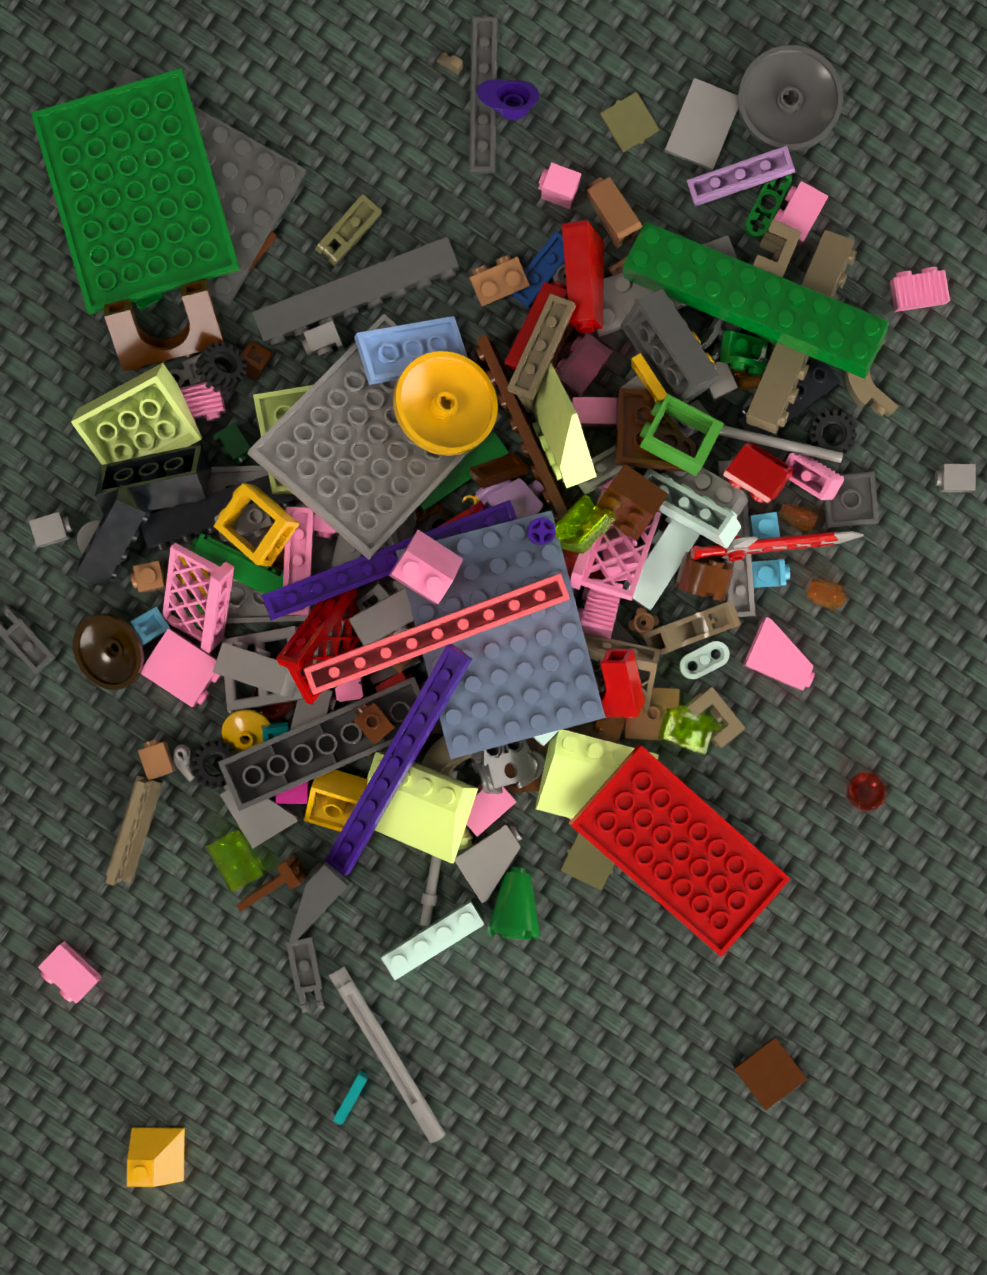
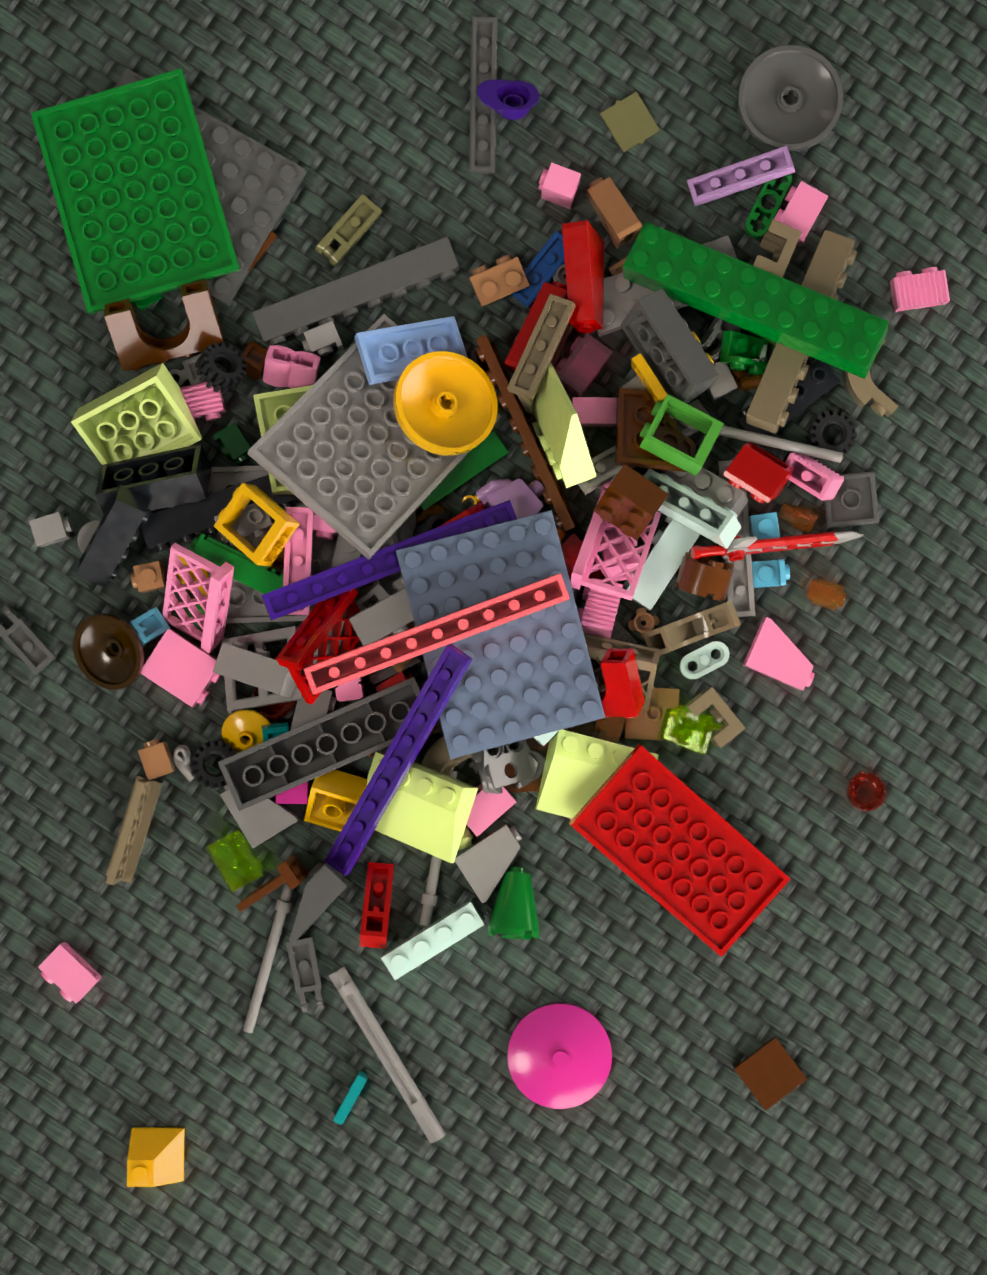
reddish brown brick [354,702,395,745] -> none
bright pink slope [389,530,463,604] -> none
dark tan tile [436,52,463,75] -> none
reddish brown tile [470,453,528,489] -> none
dark purple wheel [526,517,556,545] -> none
clear neon green bracket [554,495,617,554] -> none
olive piece [560,832,614,891] -> none
light grey tile [664,78,738,171] -> none
light grey brick [935,464,976,493] -> none
none -> light grey bar [243,882,294,1033]
none -> bright pink brick [263,345,321,388]
none -> red slope [360,862,394,949]
none -> dark pink dish [507,1002,612,1109]

